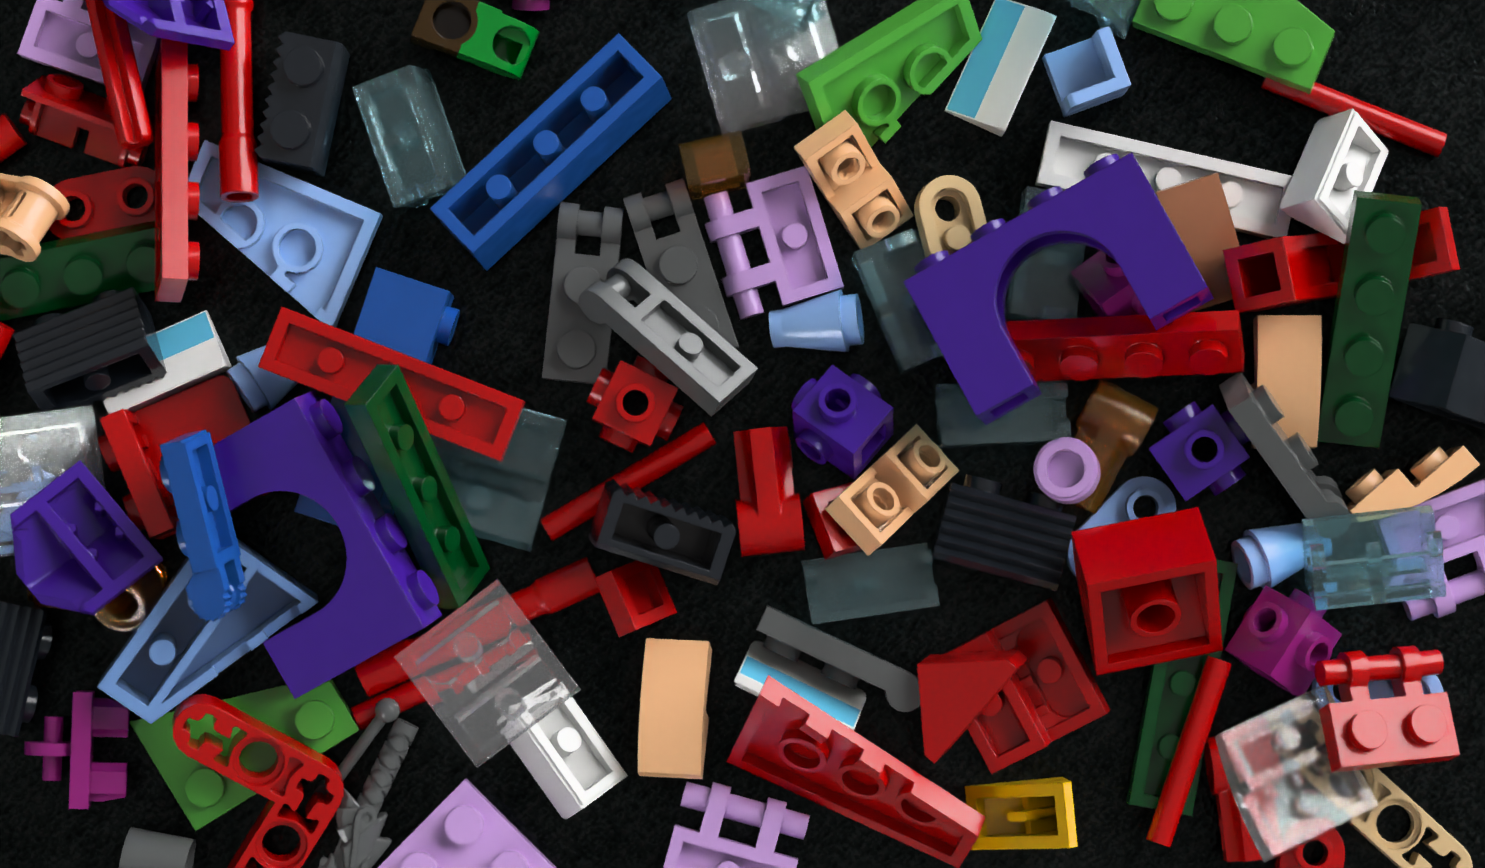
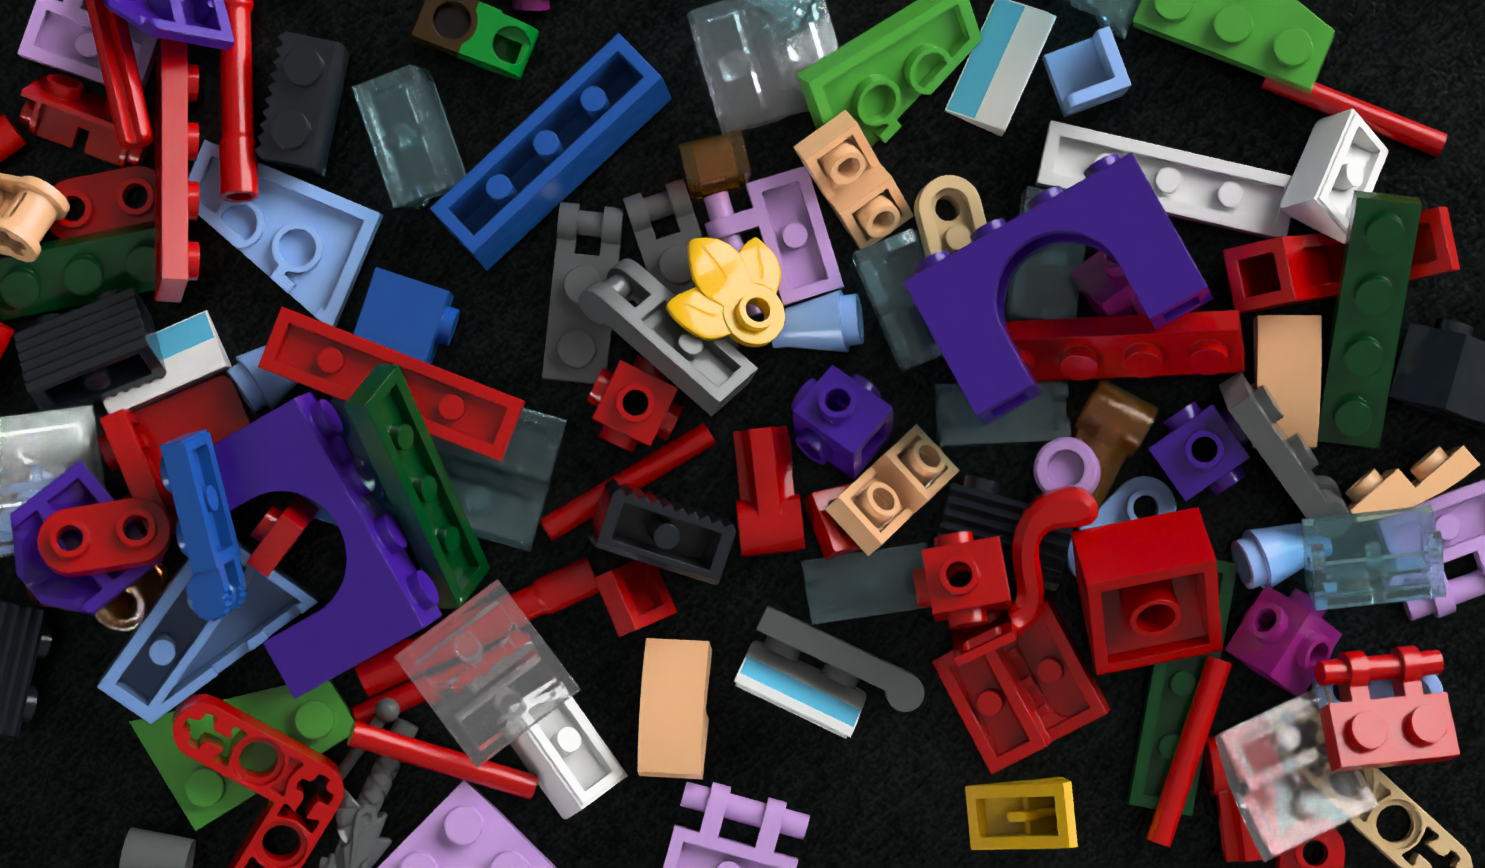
magenta hips [24,690,130,809] -> none
red wing [727,675,986,868] -> none
red slope [917,650,1028,764] -> none
nougat slope [1155,172,1240,312] -> none
none -> red plate [37,498,172,577]
none -> red plate [246,495,319,577]
none -> red bar [347,721,538,800]
none -> yellow plate [666,237,785,347]
none -> red brick [912,531,1013,629]
none -> red piece [952,486,1098,667]

